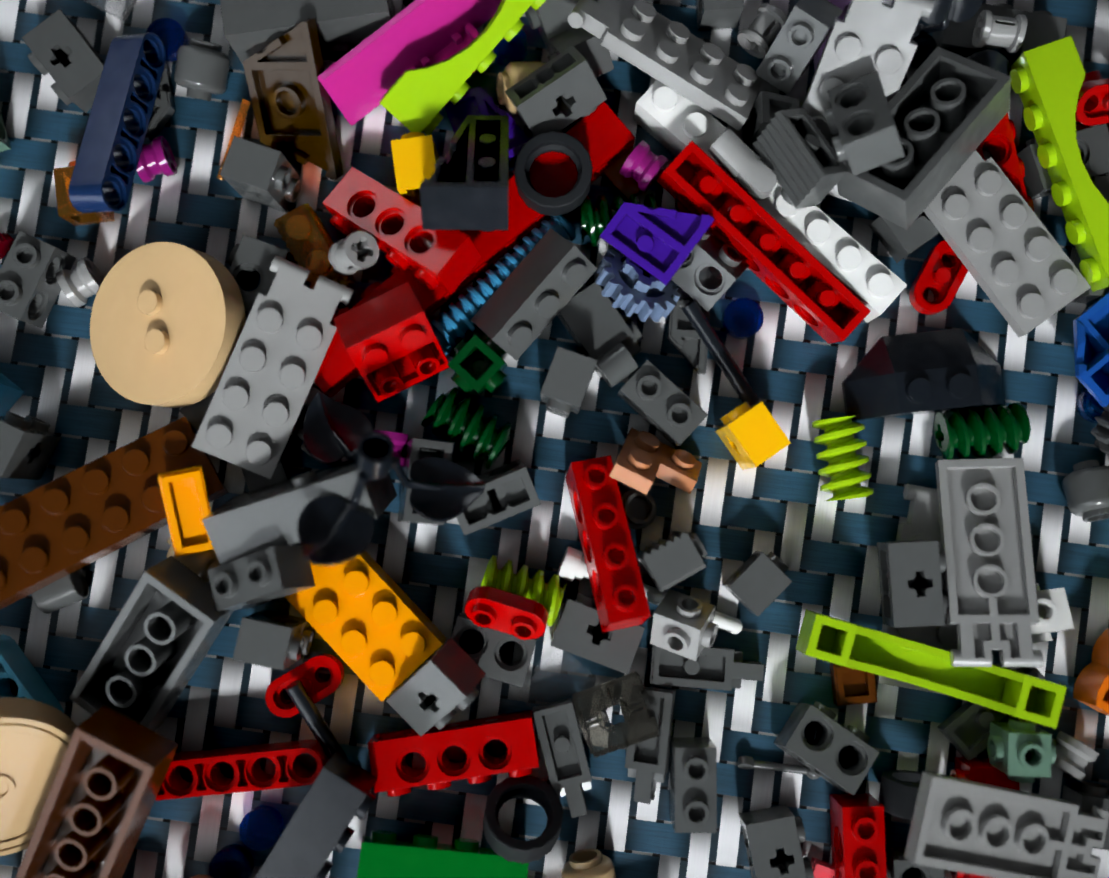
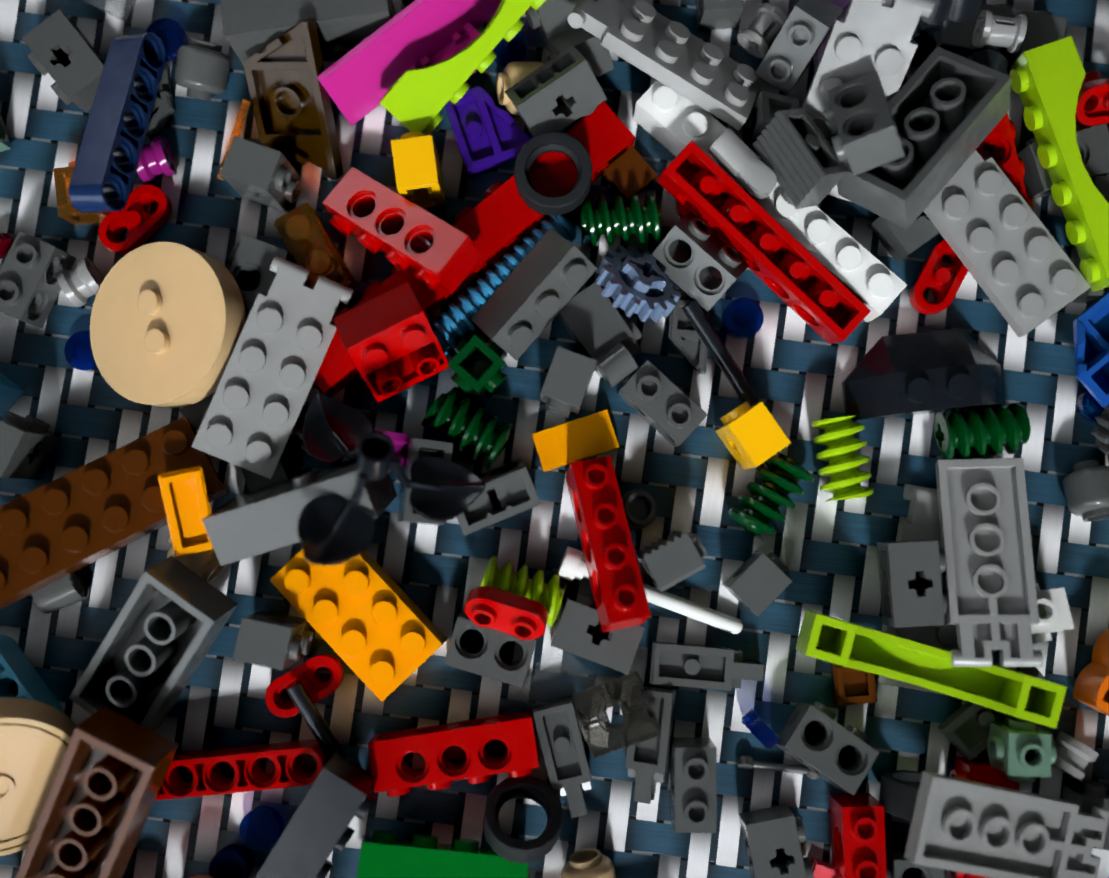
dark grey brick [208,545,315,612] -> none
light grey bush [328,231,379,276] -> none
dark grey brick [386,638,486,736] -> none
black wedge [420,115,509,232] -> none
dark purple wing [600,202,715,286] -> none
nougat plate [609,427,702,495] -> none
magenta wheel [619,140,669,193] -> none
light grey brick [650,589,718,661] -> none
none -> clear blue tile [64,331,99,372]
none -> red plate [98,185,172,255]
none -> light orange tile [531,409,619,472]
none -> dark green piece [727,452,815,542]
none -> clear blue tile [742,708,780,749]

